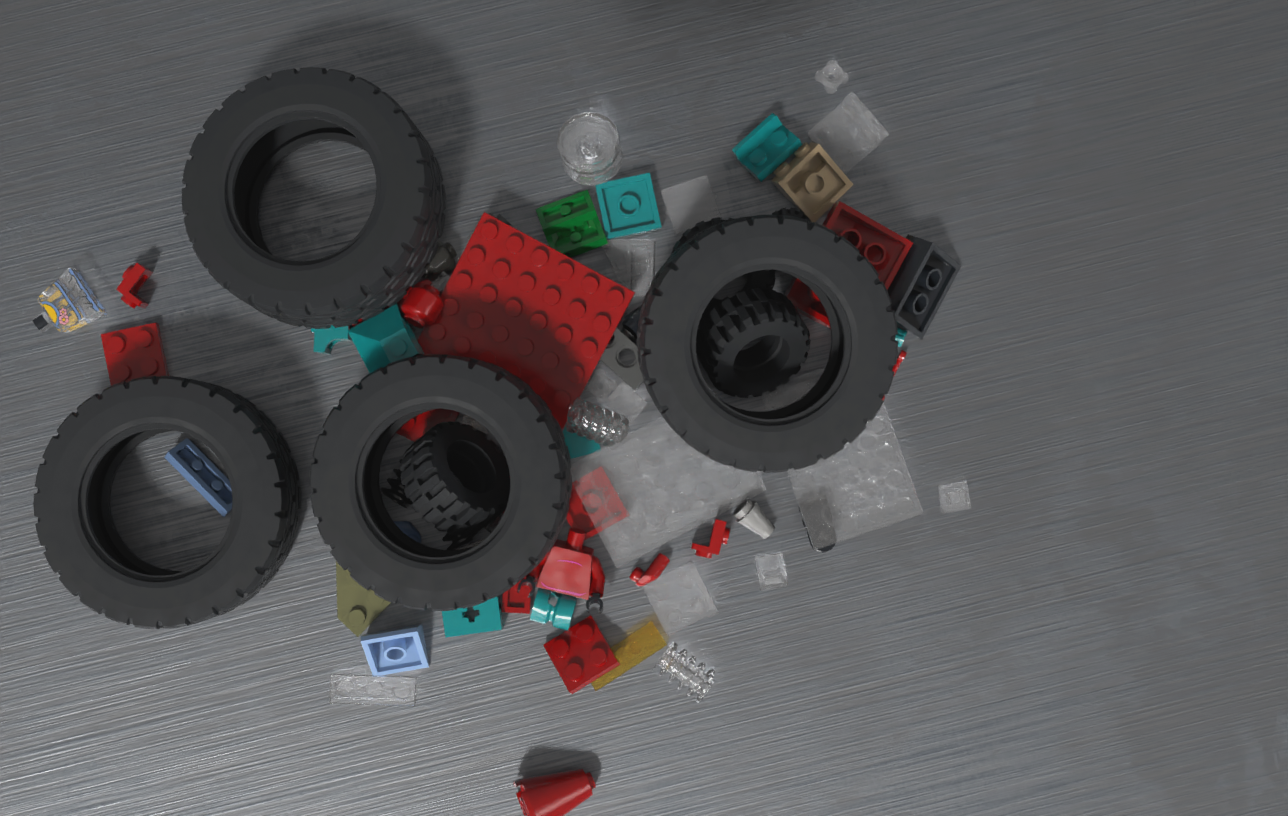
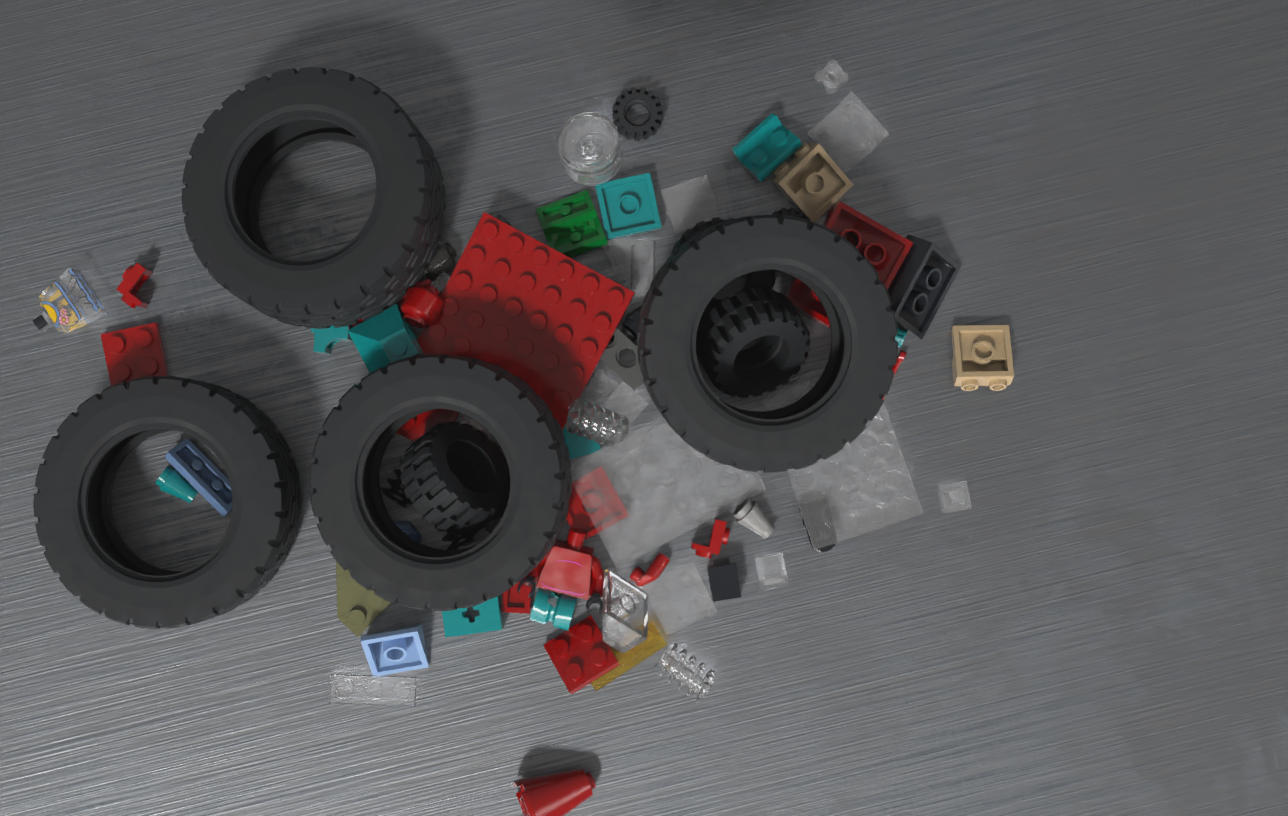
none -> teal cone [155,465,198,504]
none -> clear slope [602,568,648,653]
none -> black tyre [612,87,663,141]
none -> black brick [707,558,741,602]
none -> tan plate [951,325,1014,391]

